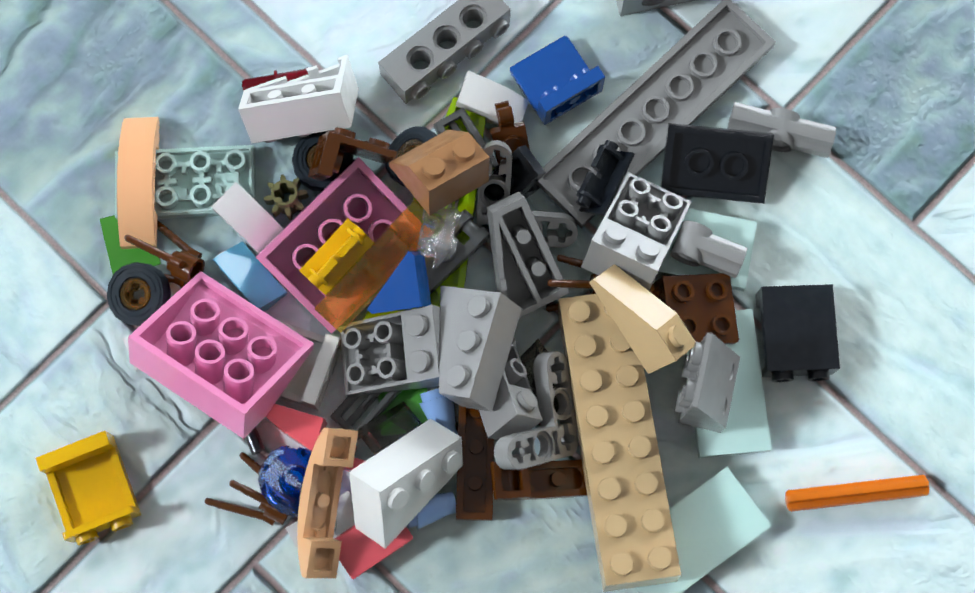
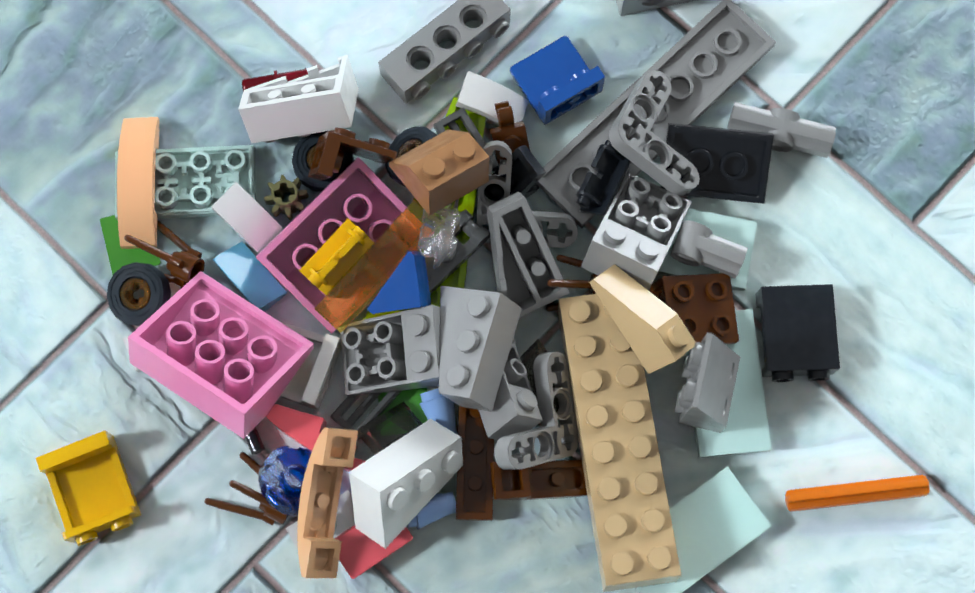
none -> light grey beam [609,70,700,196]

